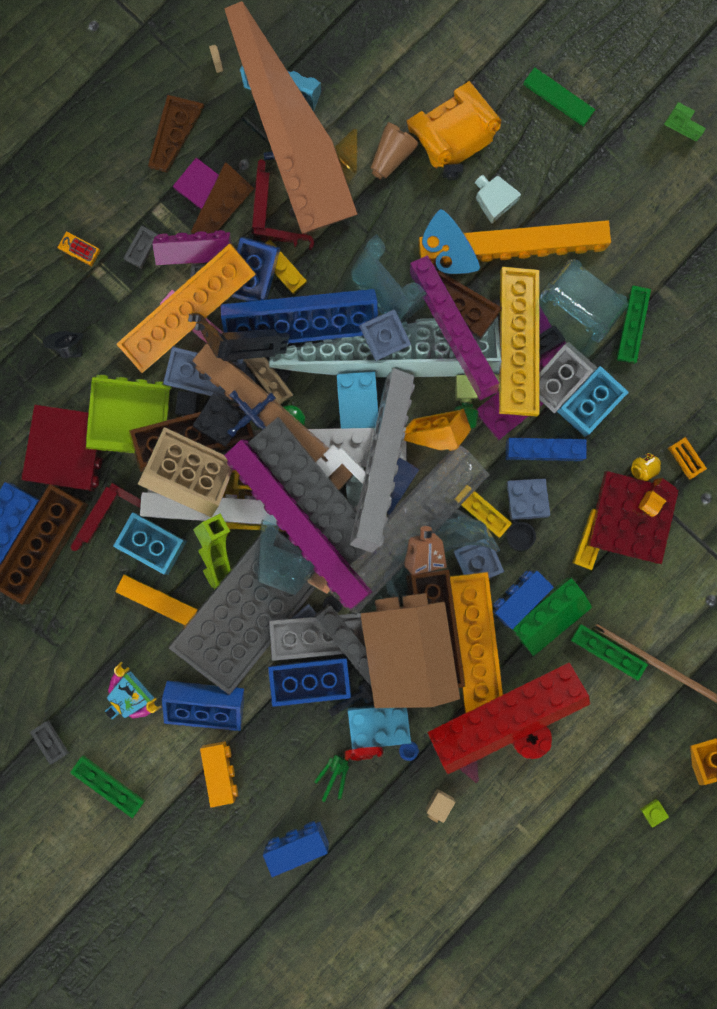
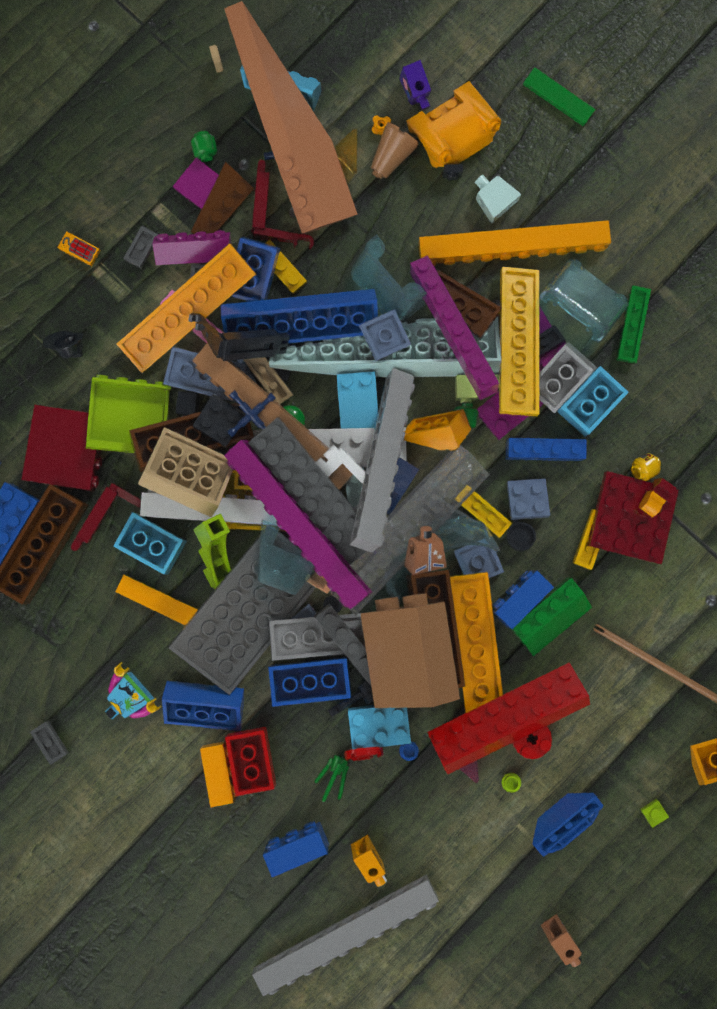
green plate [70,755,145,819] -> none
reddish brown wing [148,95,205,173] -> none
dark azure piece [422,209,480,274] -> none
tan brick [426,788,455,823] -> none
green plate [570,624,648,681] -> none
bright green tile [664,102,706,141] -> none
light orange tile [668,437,707,480] -> none
none -> green head [191,131,217,162]
none -> red brick [225,727,276,797]
none -> light grey brick [252,874,439,996]
none -> light orange torso [351,835,387,887]
none -> light orange plate [372,115,391,135]
none -> dark purple torso [399,60,431,112]
none -> lime plate [501,772,521,793]
none -> blue wedge [532,793,603,856]
none -> nougat torso [541,914,582,967]

